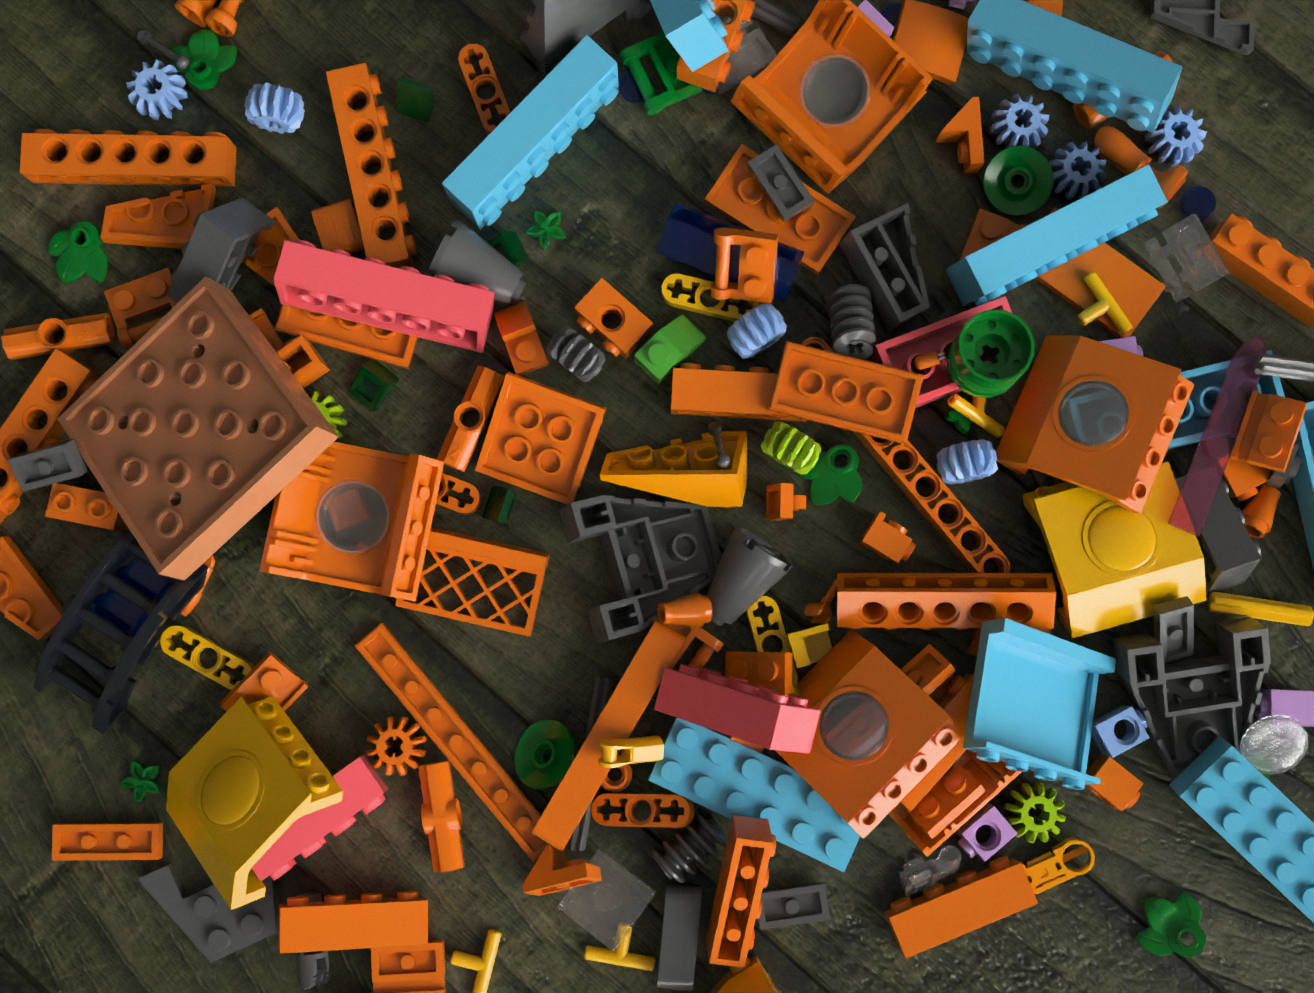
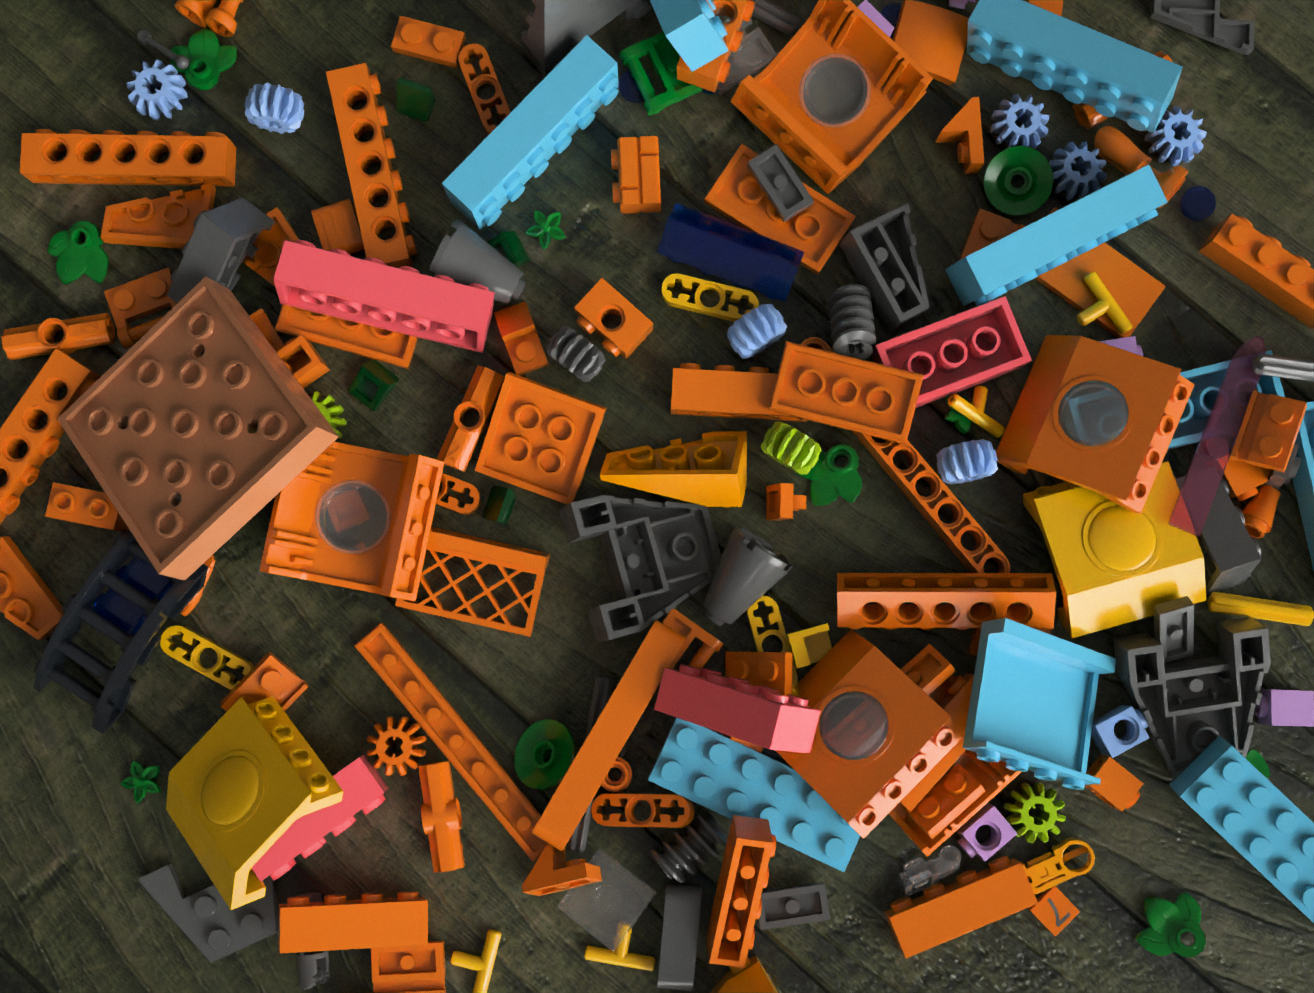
dark grey plate [8,439,88,492] -> none
orange plate [51,822,163,861] -> none
yellow bar [598,735,664,768] -> none
bright green slope [634,314,707,386] -> none
orange cone [657,592,712,627] -> none
dark grey hinge [708,422,730,468] -> none
orange plate [711,227,778,304] -> none
orange hand [804,579,837,623] -> none
orange brick [858,511,916,565] -> none
orange piece [914,351,946,370] -> none
green wheel [947,309,1035,398] -> none
clear plate [1143,213,1230,303] -> none
clear wheel [1240,715,1309,775] -> none
none -> orange plate [391,16,466,68]
none -> orange brick [611,136,661,214]
none -> orange tile [1027,886,1080,937]

